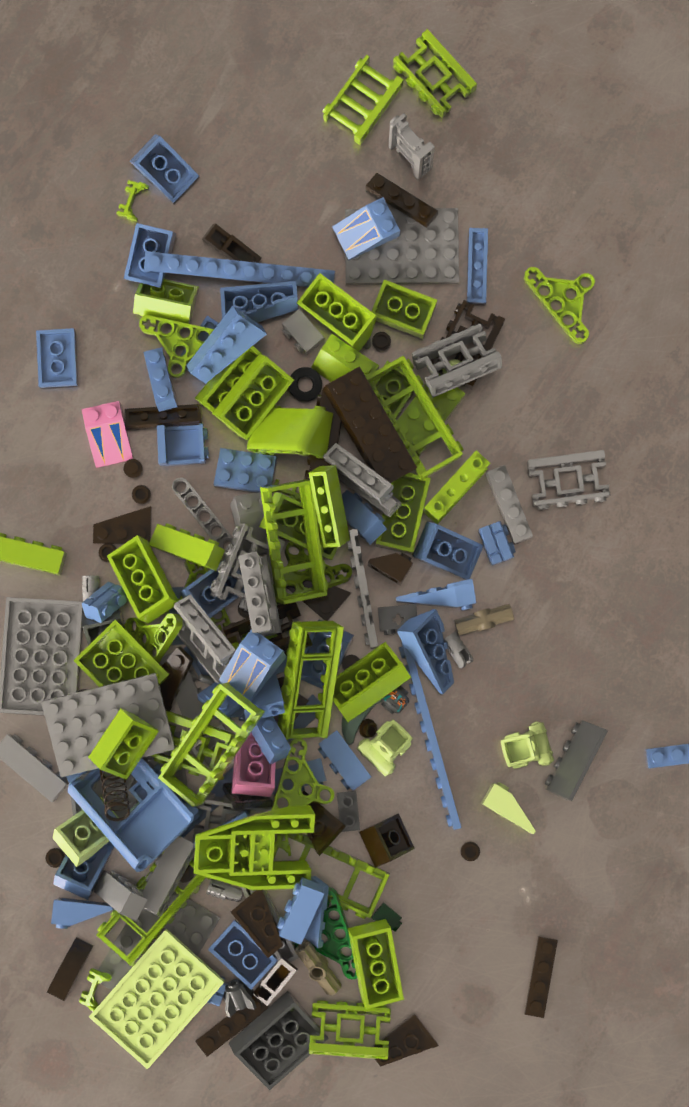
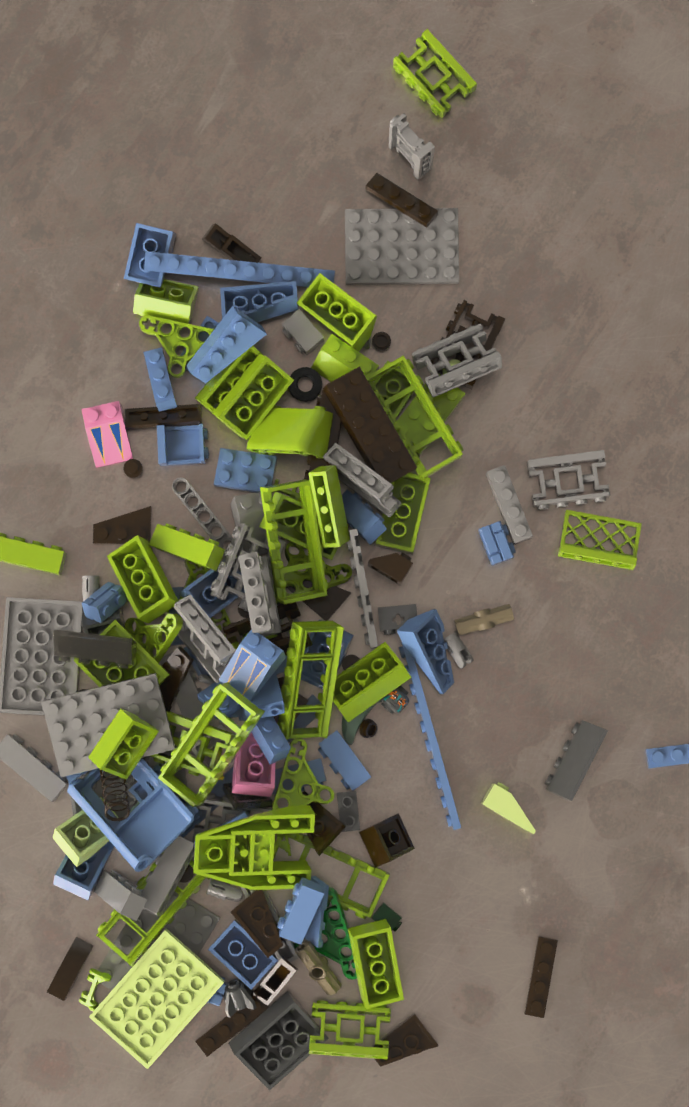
medium blue plate [36,328,78,388] -> none
dark brown plate [45,848,65,868] -> none
medium blue slope [51,897,114,929] -> none
dark brown plate [99,544,117,563] -> none
lime piece [116,180,149,222] -> none
medium blue slope [130,134,199,203] -> none
dark brown plate [132,485,151,504] -> none
lime fence [323,54,404,145] -> none
medium blue slope [332,197,400,260] -> none
yellowish green piece [357,720,413,776] -> none
lime brick [371,280,437,339] -> none
medium blue wedge [396,579,476,611] -> none
medium blue slope [412,521,484,580] -> none
lime fence [423,450,490,524] -> none
dark brown plate [461,842,480,861] -> none
medium blue plate [467,228,488,304] -> none
yellowish green piece [501,722,554,769] -> none
lime beam [524,267,595,344] -> none
none -> clear smoke slope [53,630,137,669]
none -> lime fence [558,510,642,570]

